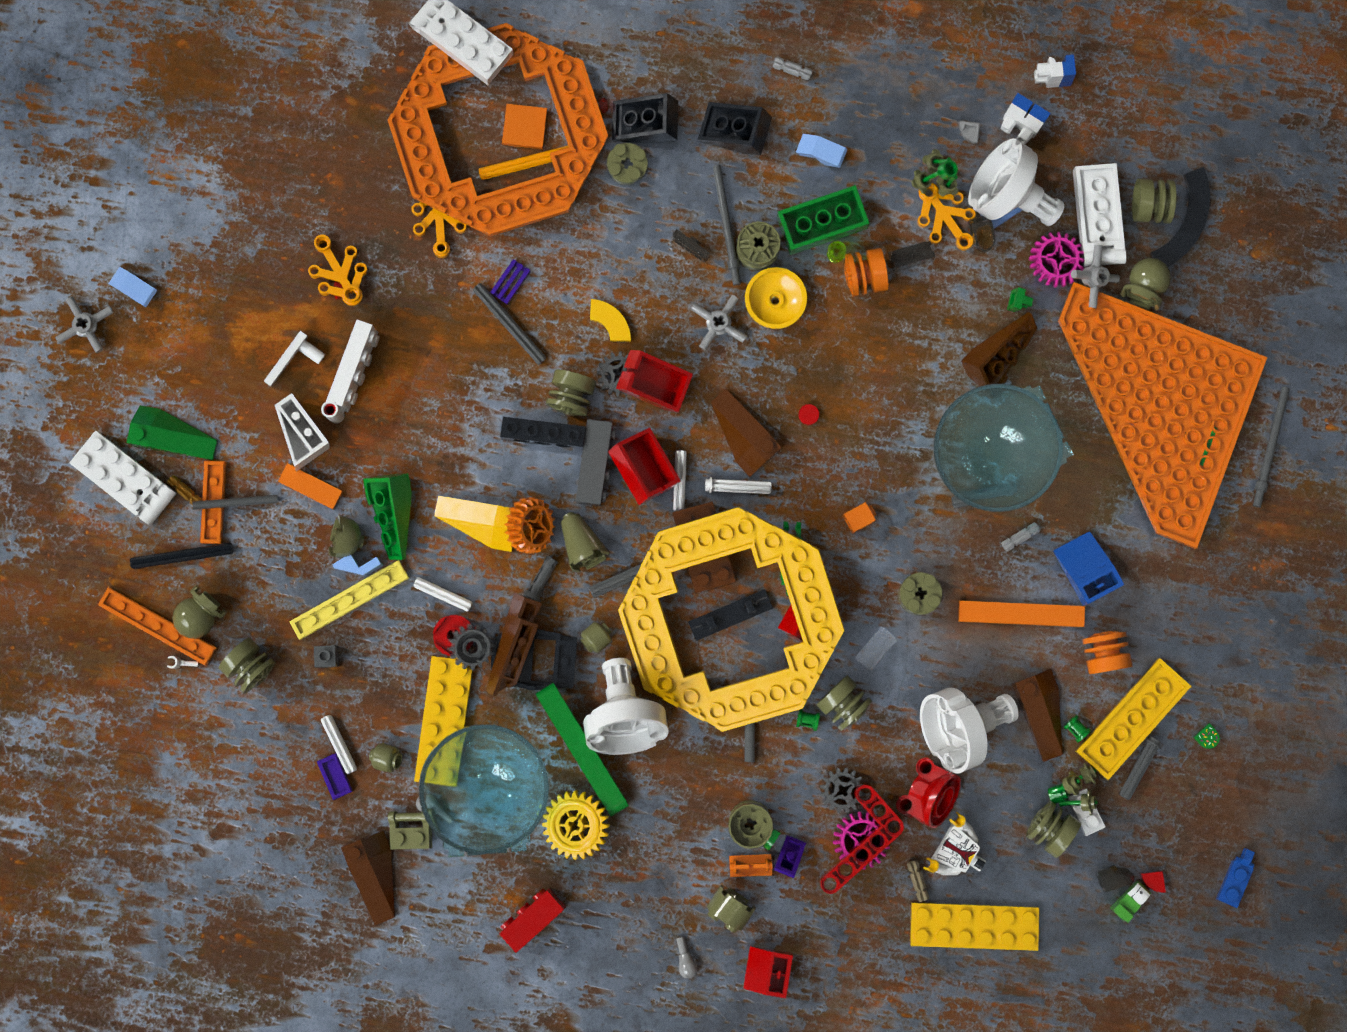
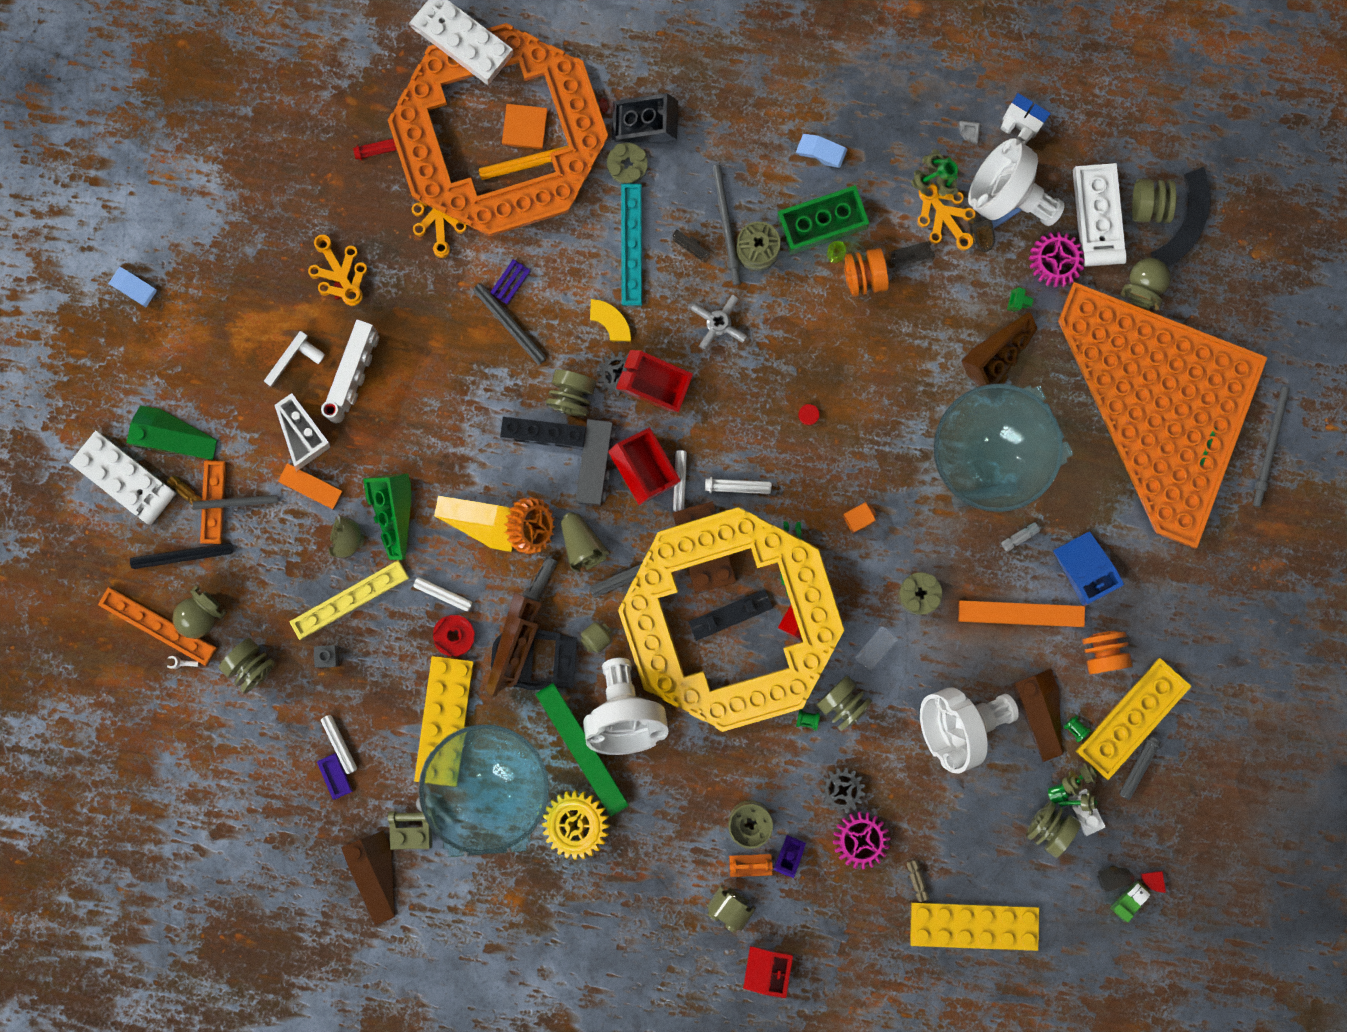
light grey bar [55,297,114,353] -> none
light blue slope [332,555,384,576] -> none
olive head [369,743,402,773] -> none
dark grey gear [447,624,494,670] -> none
red piece [499,887,566,953] -> none
light grey piece [676,937,698,979] -> none
black slope [698,102,772,155] -> none
reddish brown wedge [711,389,782,477] -> none
dark grey piece [744,722,755,762] -> none
yellow dish [745,267,807,329] -> none
green tile [763,828,781,850] -> none
light grey axle [773,57,812,80] -> none
red beam [820,784,904,894] -> none
red piece [896,758,961,828] -> none
white torso [923,812,986,876] -> none
white hips [1034,54,1076,88] -> none
light grey bar [1071,245,1120,308] -> none
green tile [1193,723,1220,749] -> none
blue hinge [1216,848,1255,908] -> none
none -> red axle [353,138,397,161]
none -> teal tile [621,184,642,306]

